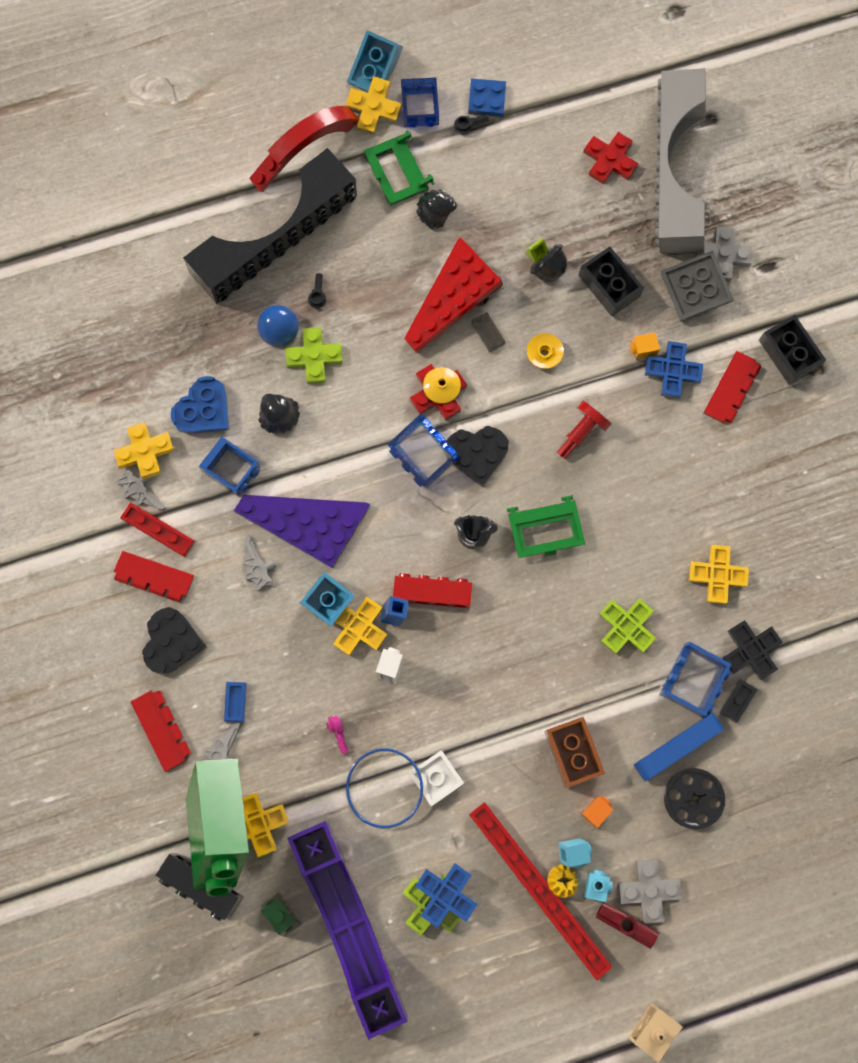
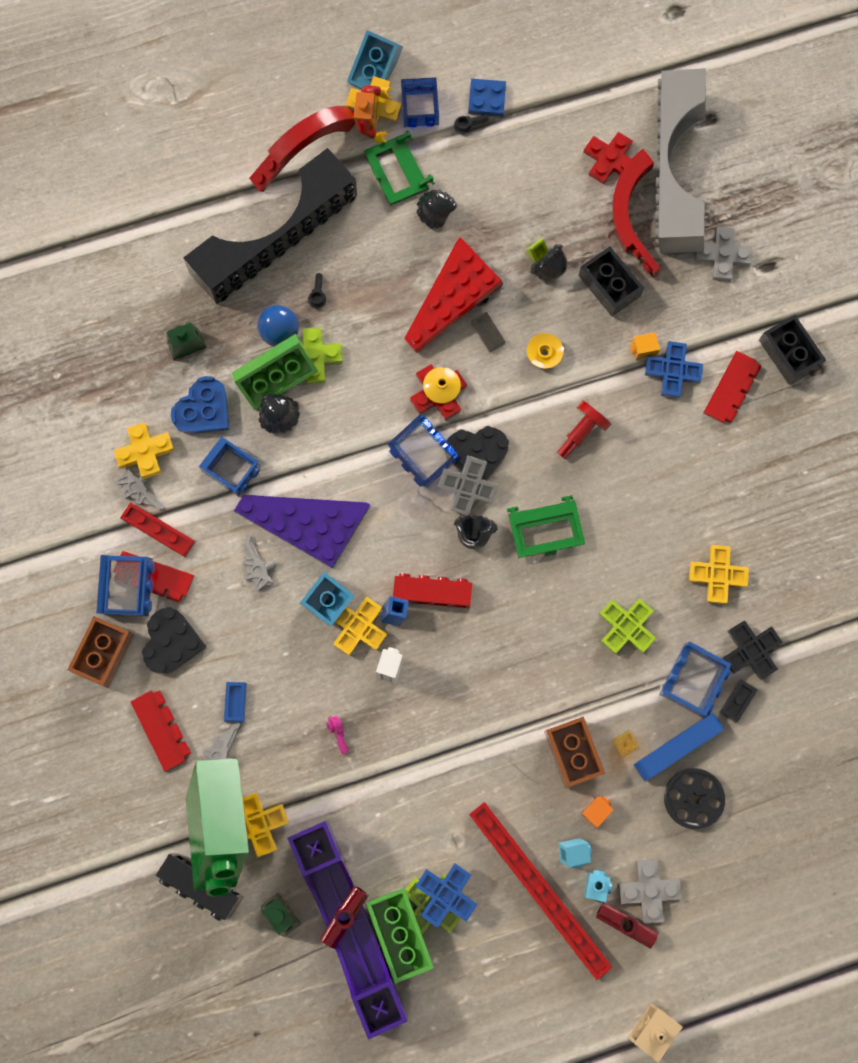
blue piece [346,748,423,828] -> none
white plate [409,750,464,806] -> none
yellow gear [547,864,579,898] -> none
dark grey plate [661,251,734,322] -> none
none -> dark orange brick [67,616,134,688]
none -> window [96,555,155,616]
none -> dark green torso [166,323,207,360]
none -> bright green slope [232,334,318,410]
none -> dark red piece [320,885,369,949]
none -> torso [354,85,392,143]
none -> bright green slope [366,887,434,984]
none -> light grey plate [438,456,498,516]
none -> red arch [612,149,660,277]
none -> clear yellow tile [612,730,640,758]

